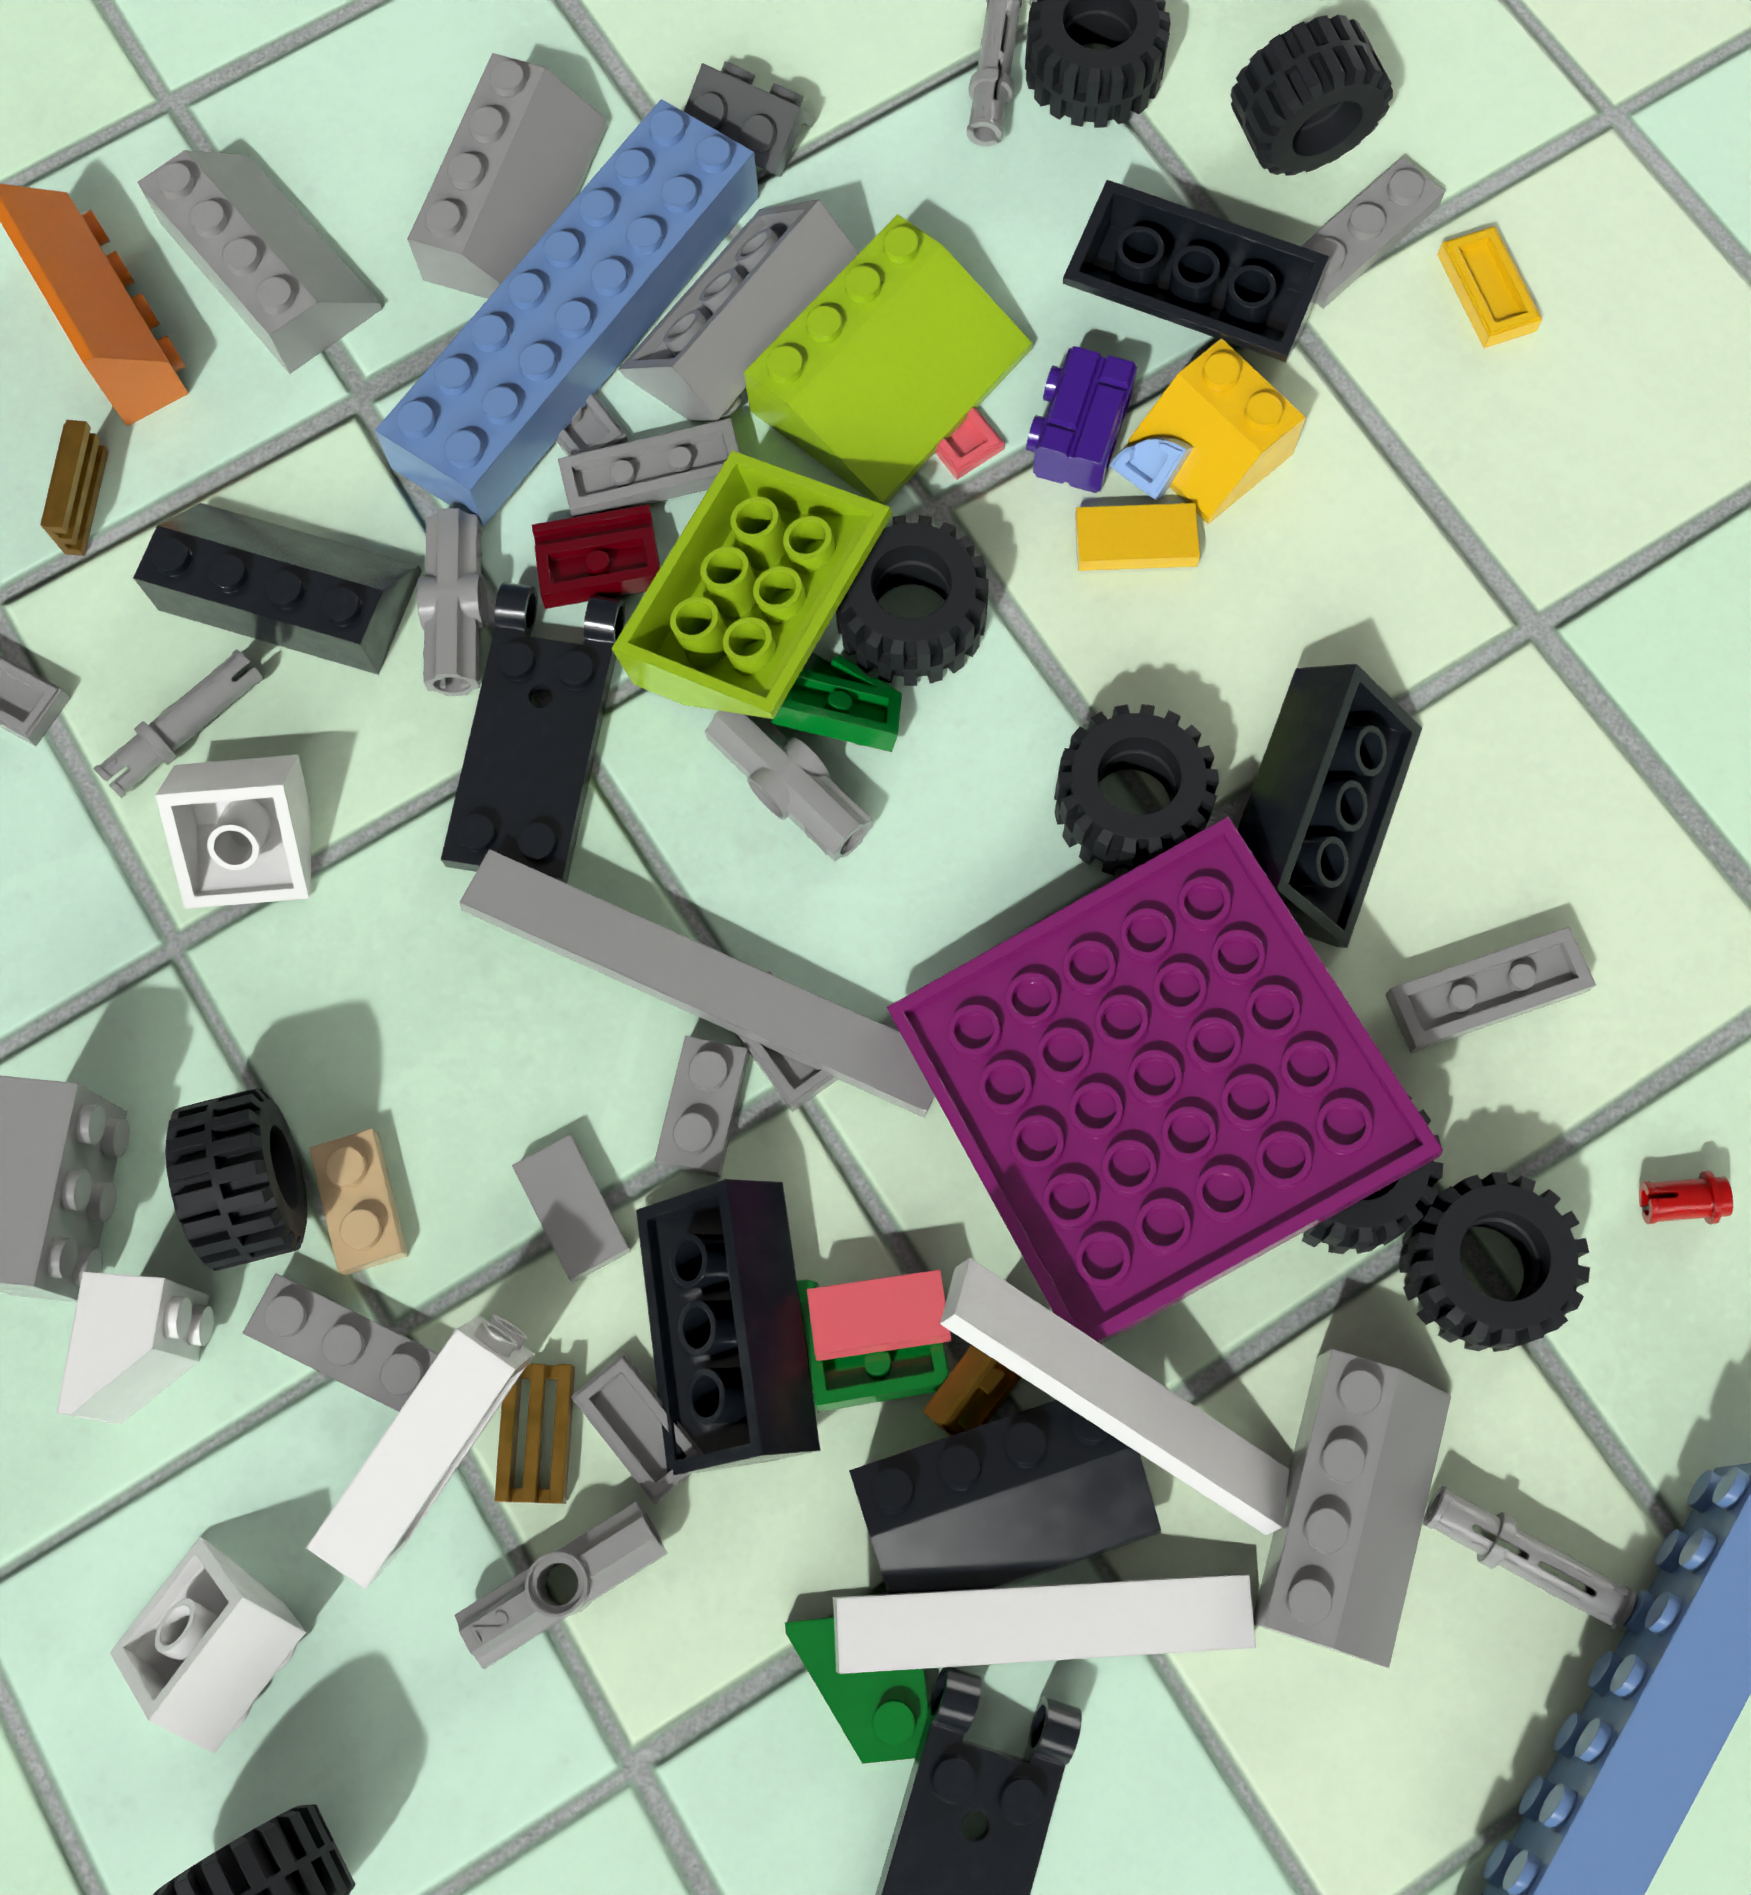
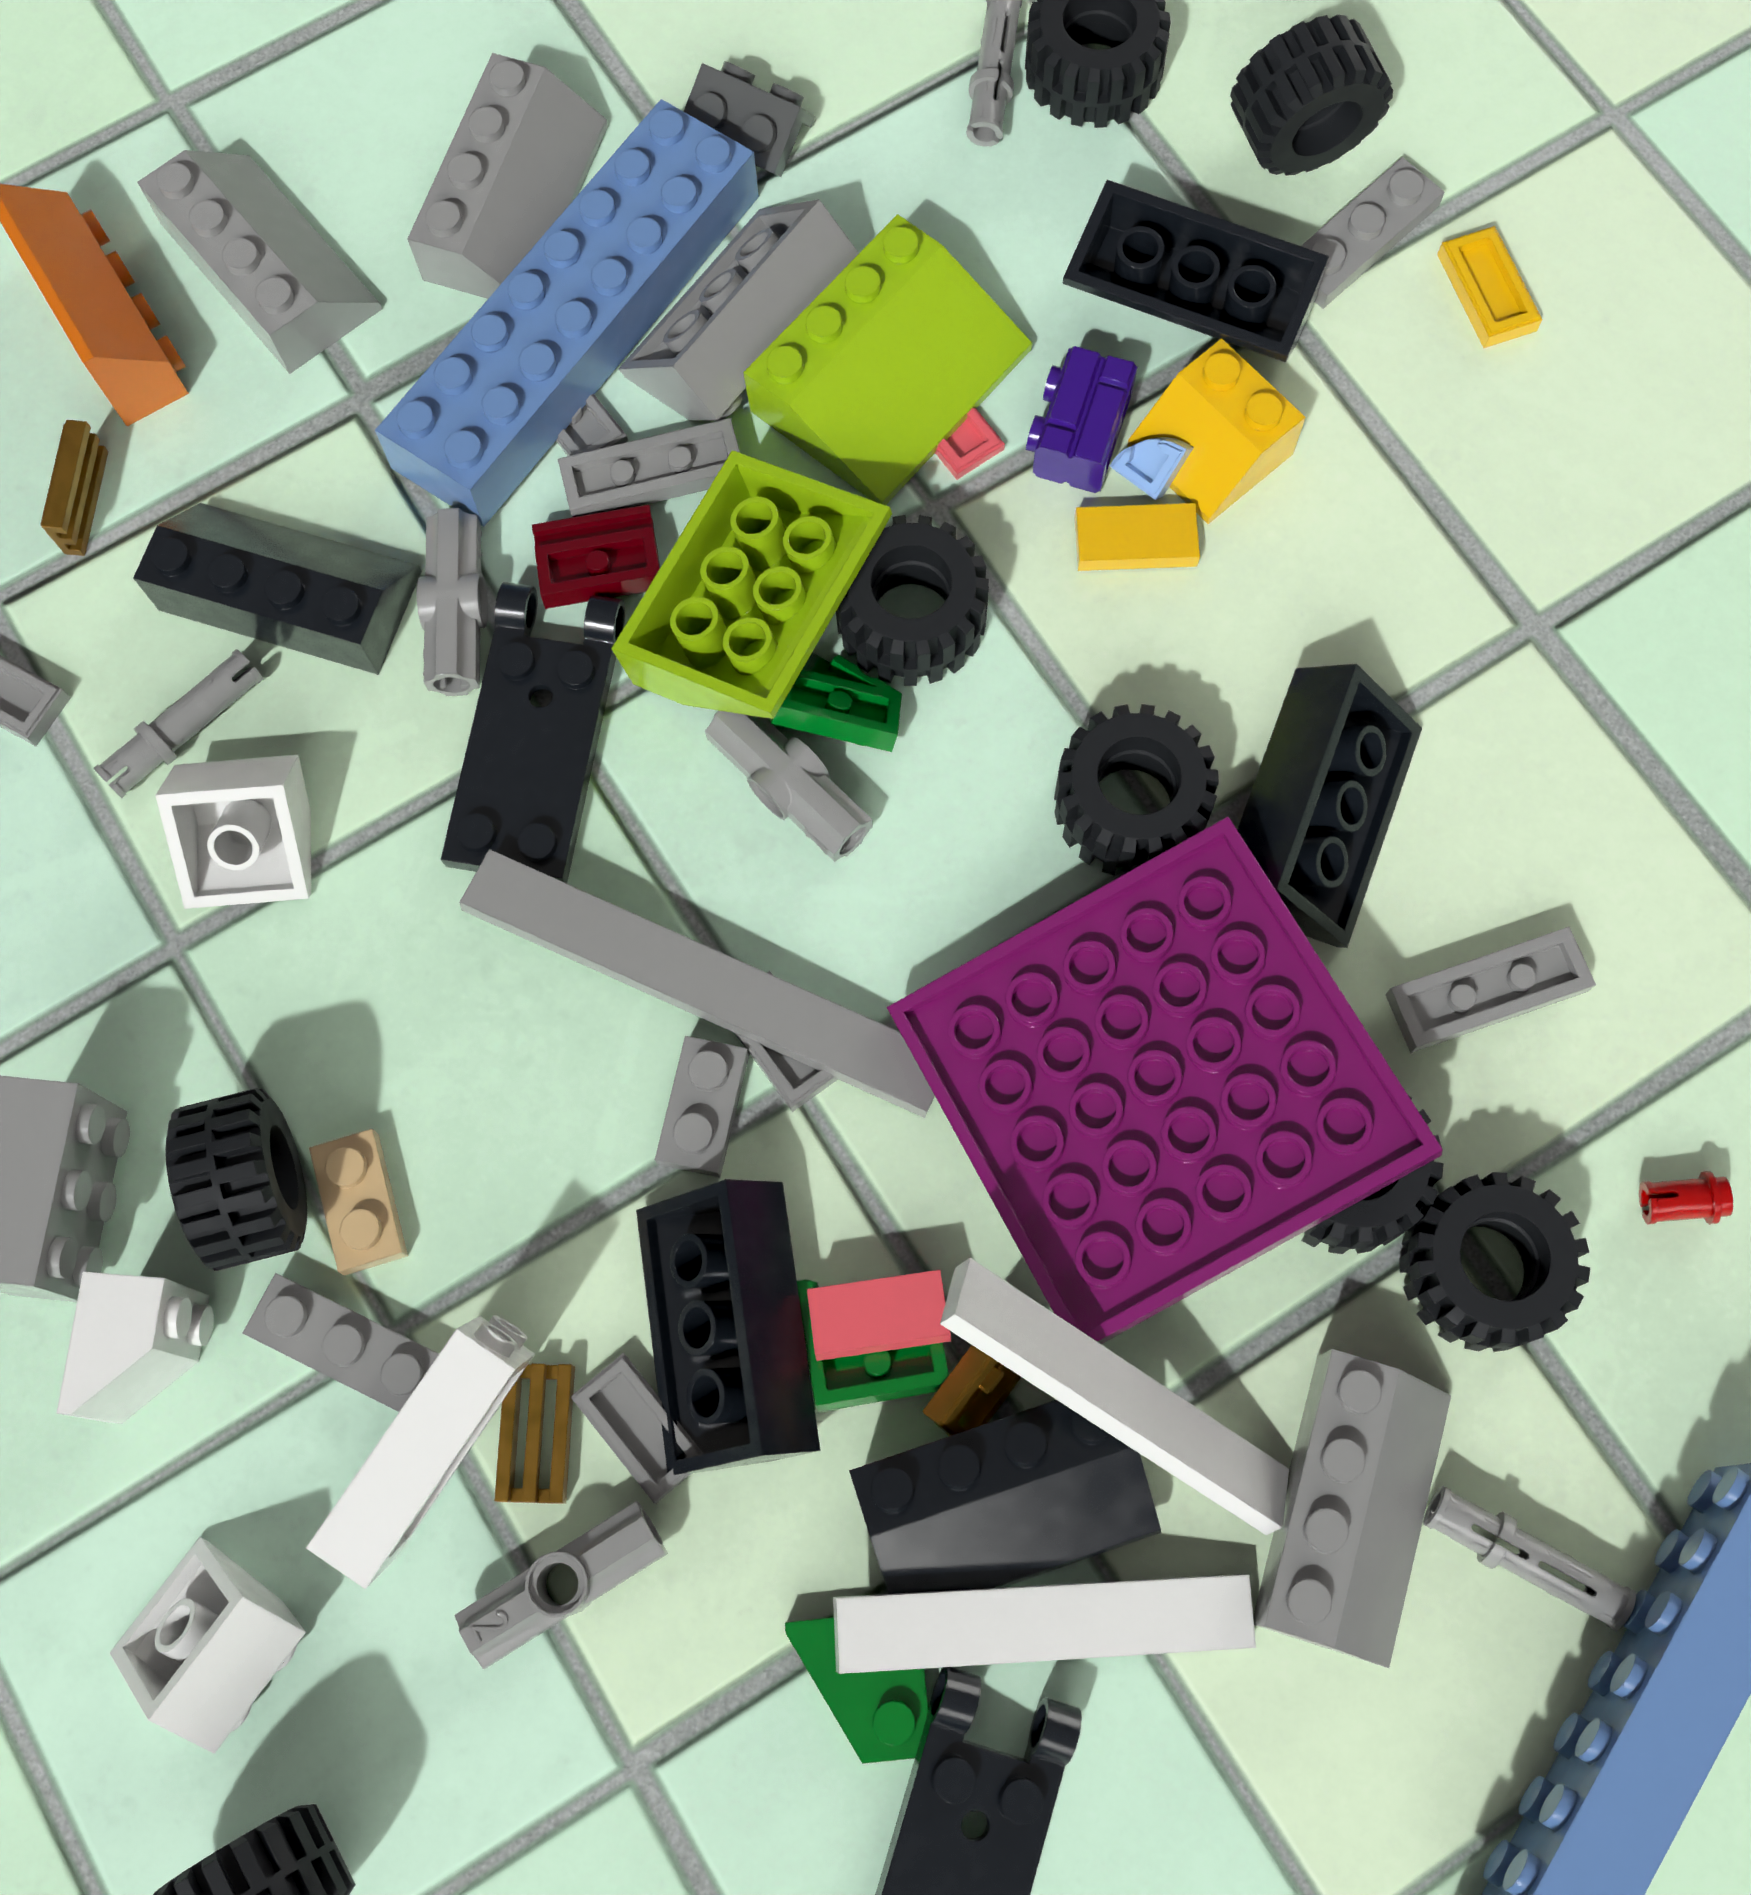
light grey tile [512,1134,631,1283] -> none

